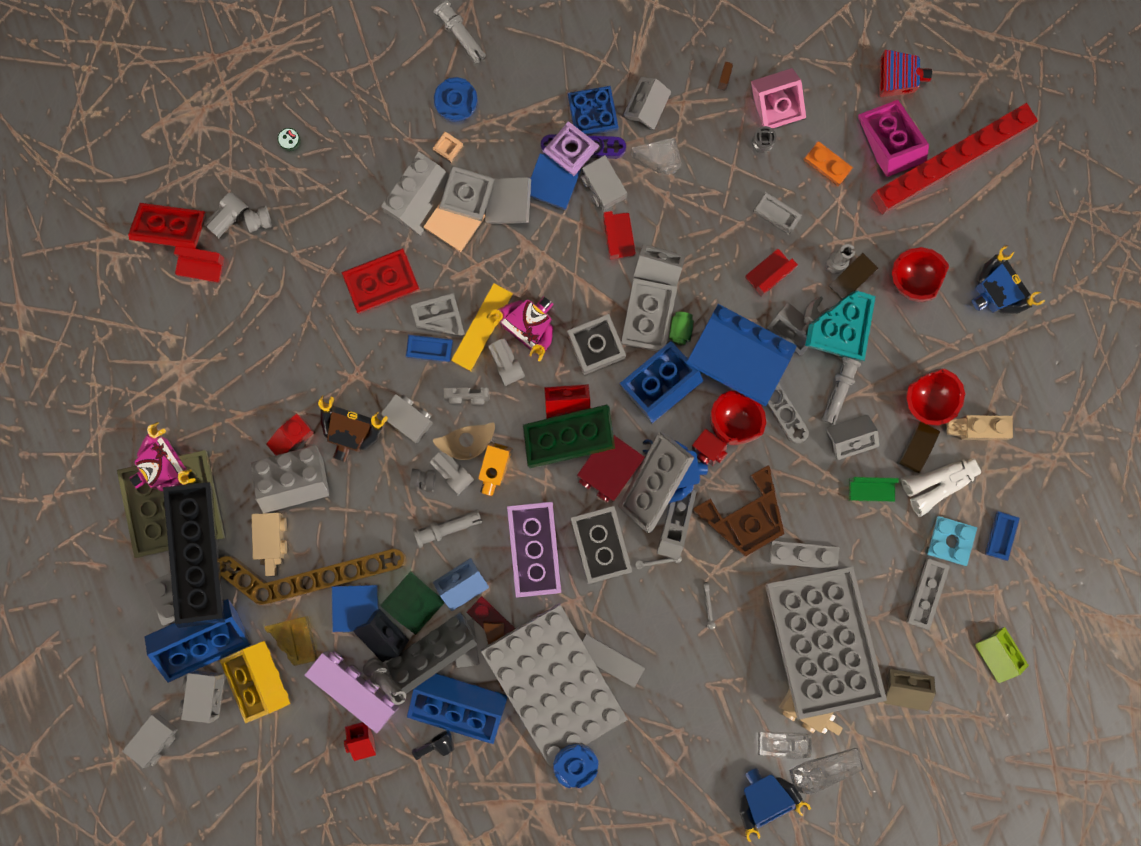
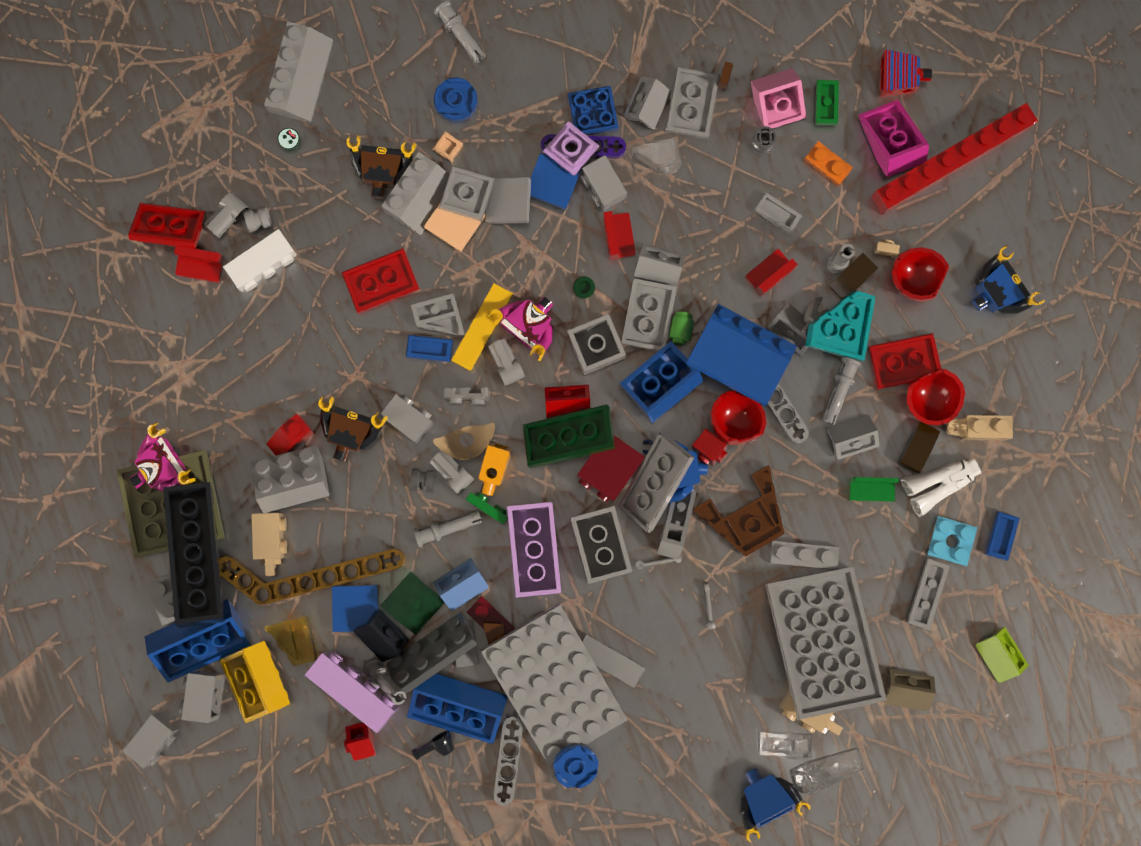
none -> white brick [223,229,297,292]
none -> light grey slope [264,21,334,123]
none -> torso [347,135,416,199]
none -> green plate [466,491,508,525]
none -> light grey beam [494,715,523,806]
none -> dark green tile [573,276,595,299]
none -> light grey tile [665,67,720,140]
none -> green plate [815,80,839,126]
none -> red tile [867,333,941,390]
none -> tan plate [872,240,900,258]

